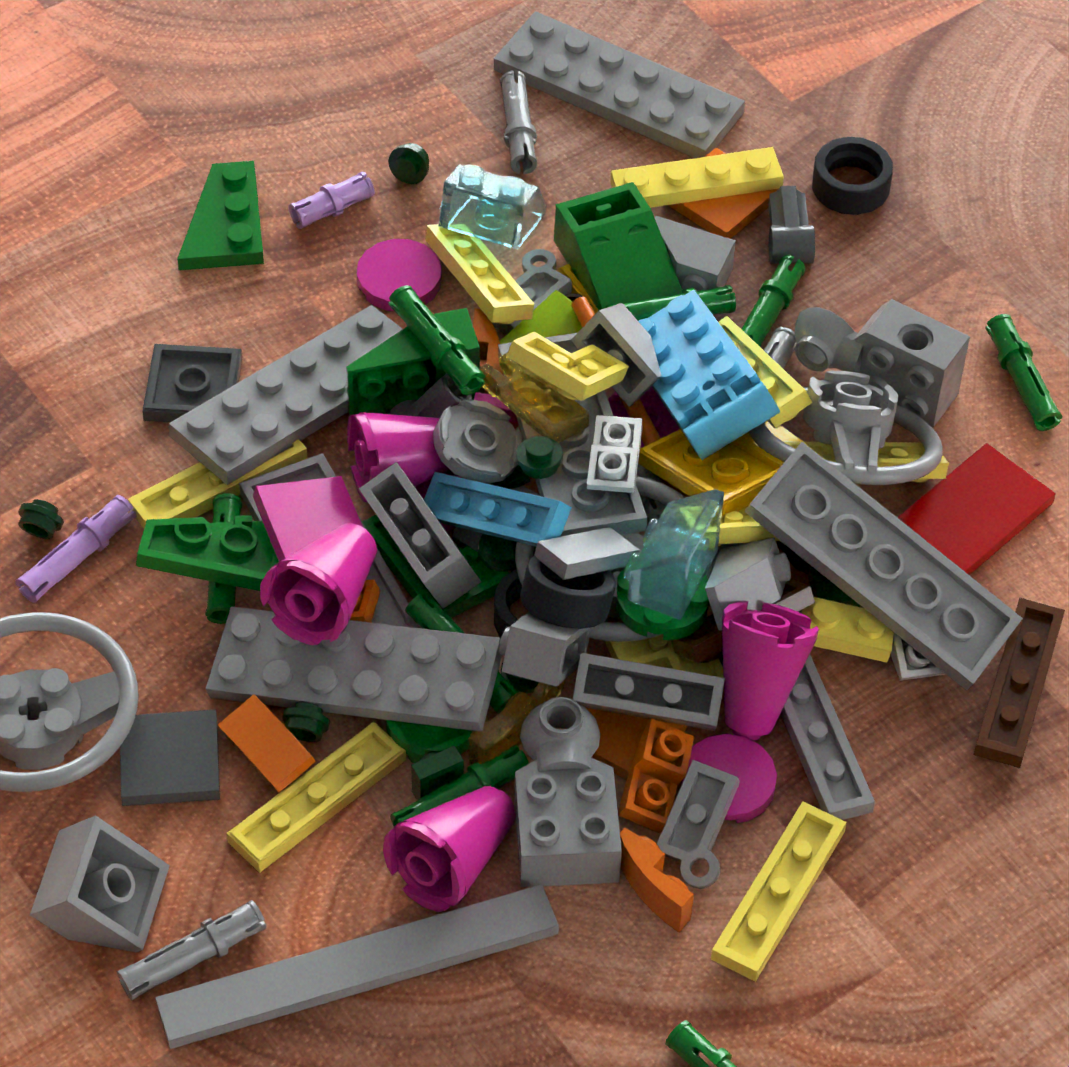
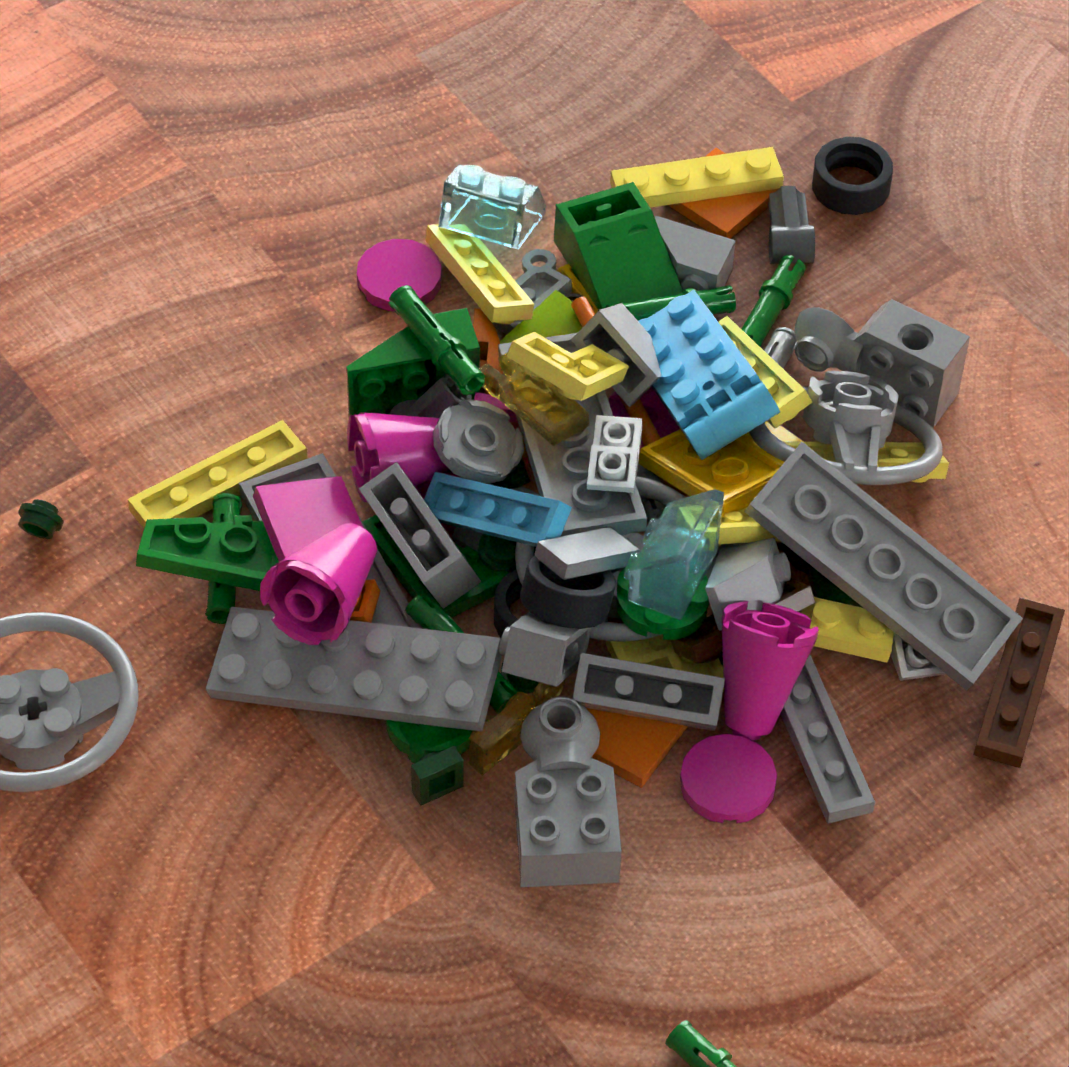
lavender pin [15,495,136,603] -> none
light grey slope [30,815,170,952] -> none
light grey pin [117,900,267,1000] -> none
dark grey tile [120,710,220,806] -> none
dark grey tile [142,344,242,422] -> none
light grey tile [155,884,559,1049] -> none
light grey plate [169,305,402,485] -> none
green wing [177,161,264,270] -> none
orange slope [218,694,316,793] -> none
light yellow tile [227,722,406,873] -> none
dark green plate [282,702,330,742] -> none
lavender pin [288,171,375,229] -> none
dark pink cone [383,786,516,912] -> none
dark green plate [388,143,429,184] -> none
green pin [390,745,529,826] -> none
light grey plate [494,11,745,158] -> none
light grey pin [500,71,537,174] -> none
dark green plate [516,436,563,479] -> none
orange slope [618,718,694,833] -> none
orange slope [620,827,694,933] -> none
light grey hinge [657,760,740,889] -> none
light yellow plate [711,801,847,982] -> none
red tile [897,443,1056,575] -> none
green pin [985,314,1063,431] -> none

